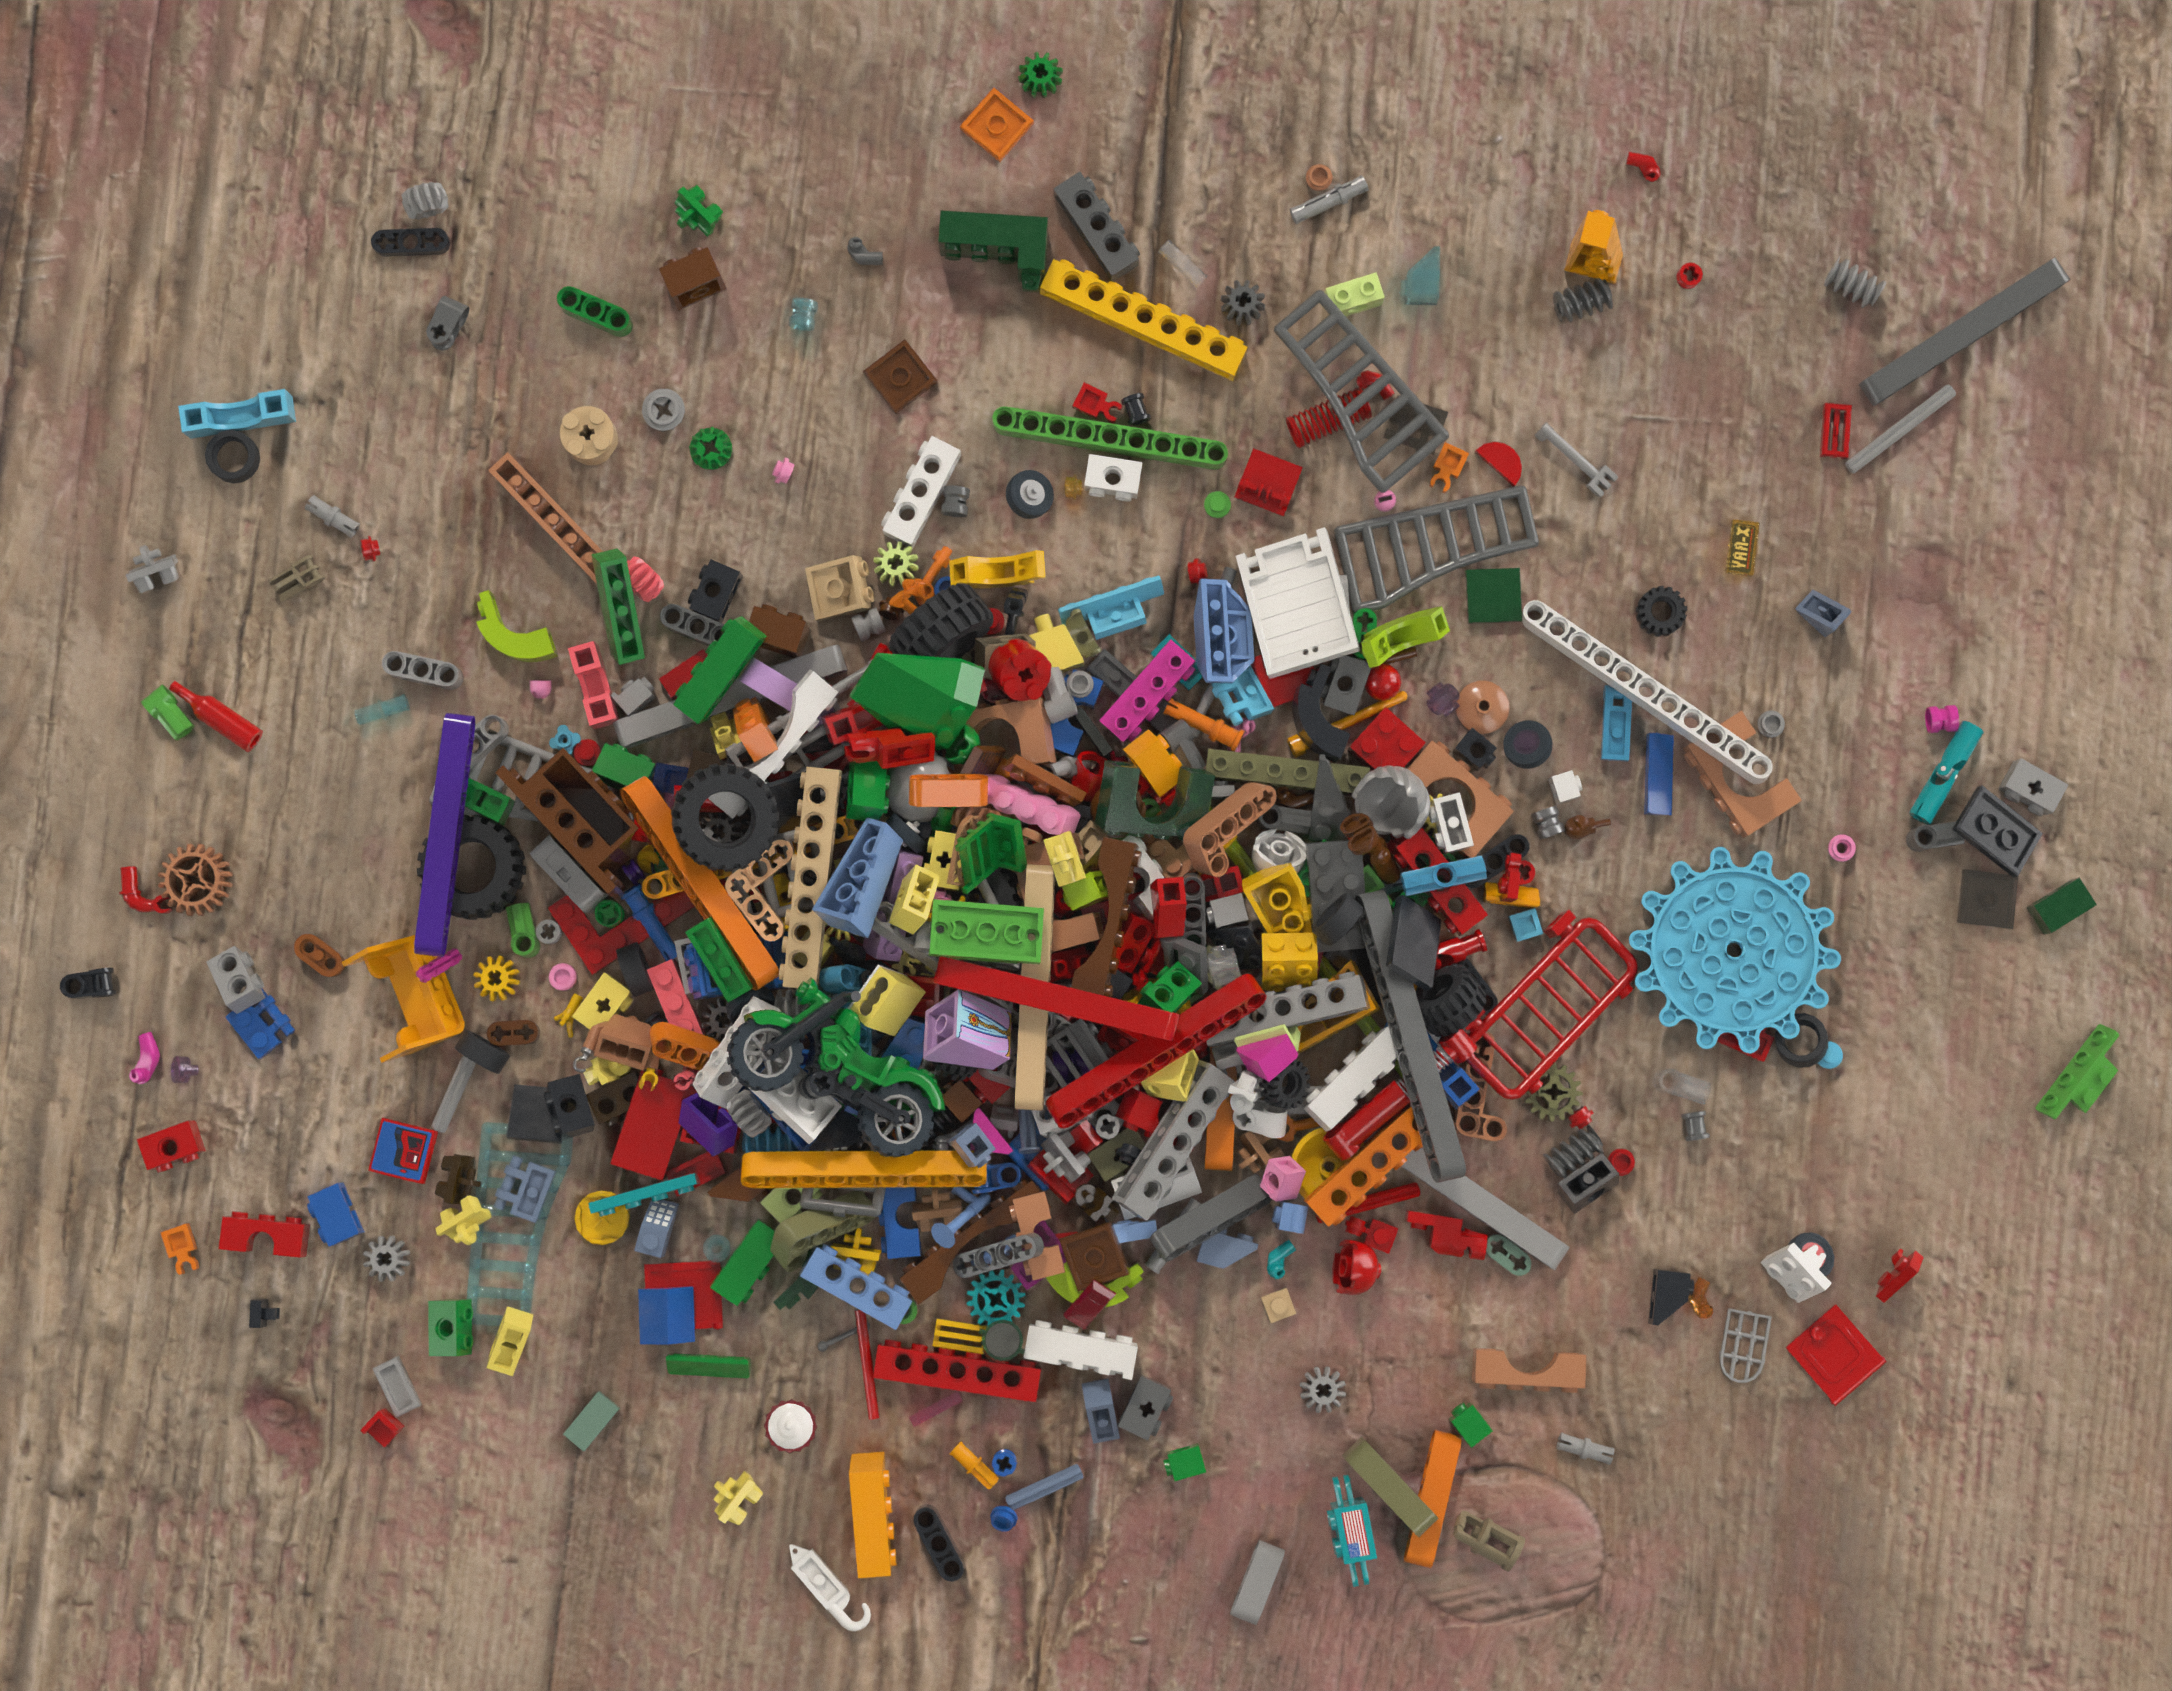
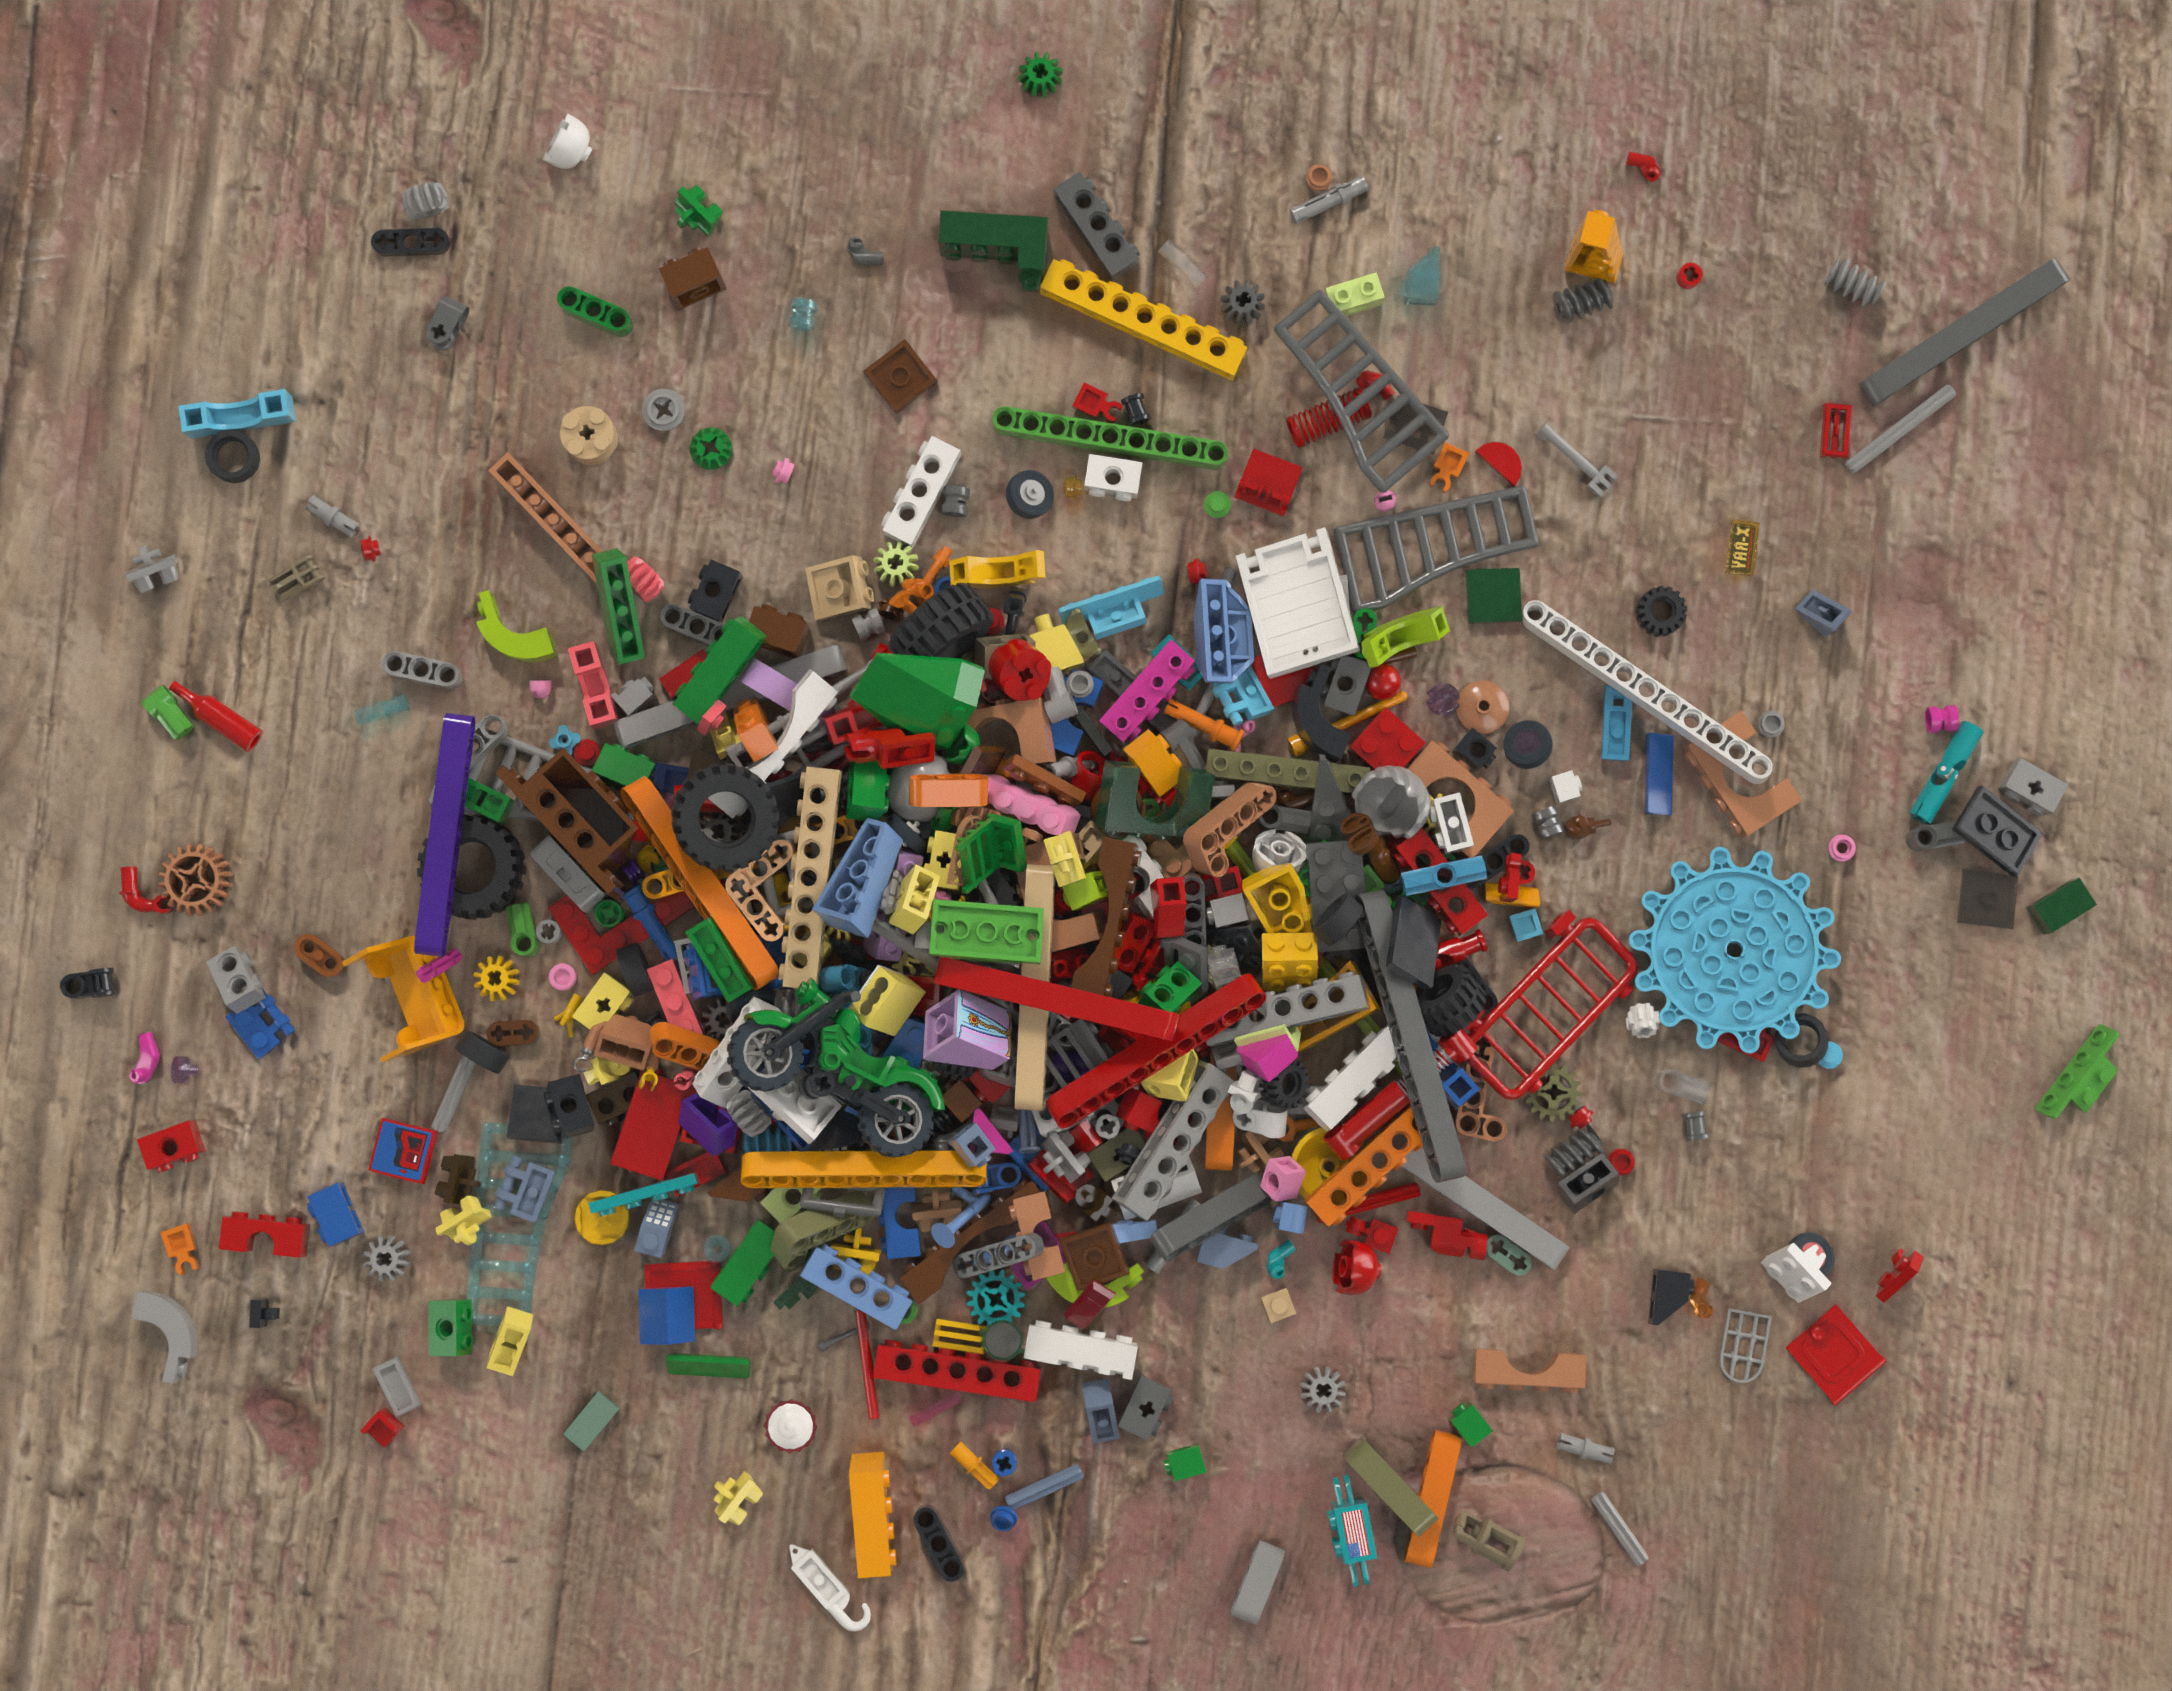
orange tile [960,87,1034,162] -> none
none -> light grey arch [131,1290,198,1384]
none -> white cylinder [543,113,592,169]
none -> coral plate [696,699,727,736]
none -> light grey axle [881,870,902,915]
none -> light grey axle [1591,1492,1649,1566]
none -> white gear [1626,1003,1661,1038]

